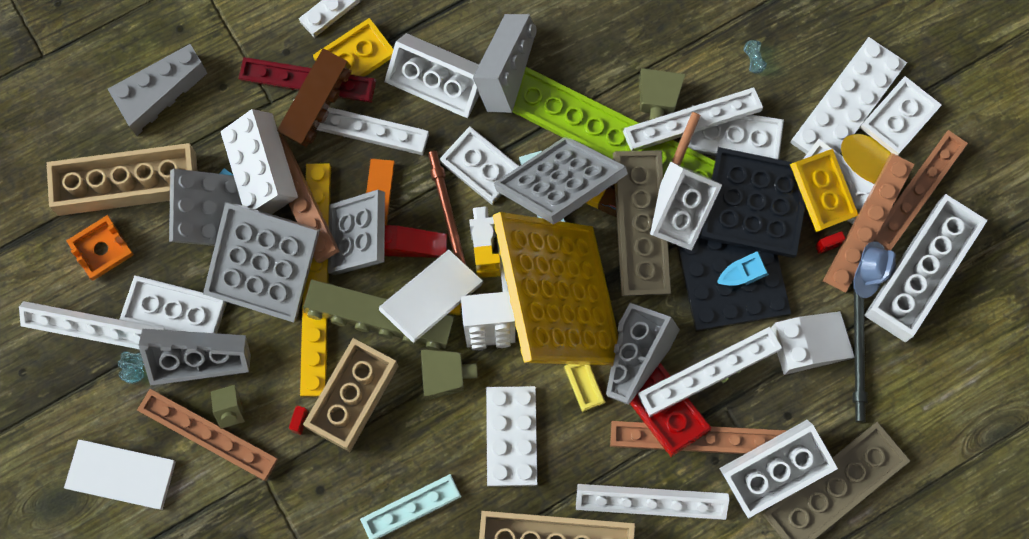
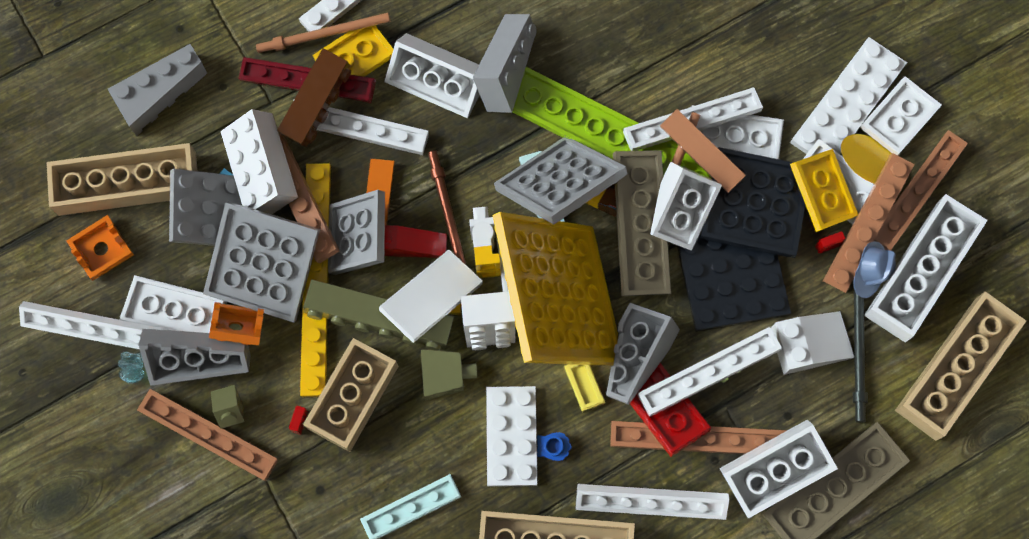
white tile [64,439,176,510] -> none
white tile [439,126,519,205] -> none
olive torso [639,68,685,120] -> none
medium azure plate [717,251,769,286] -> none
clear light blue piece [743,40,767,73] -> none
none -> orange piece [209,302,264,345]
none -> nougat bar [256,13,391,53]
none -> blue animal [537,432,572,461]
none -> nougat tile [660,109,746,193]
none -> tan brick [895,292,1026,441]

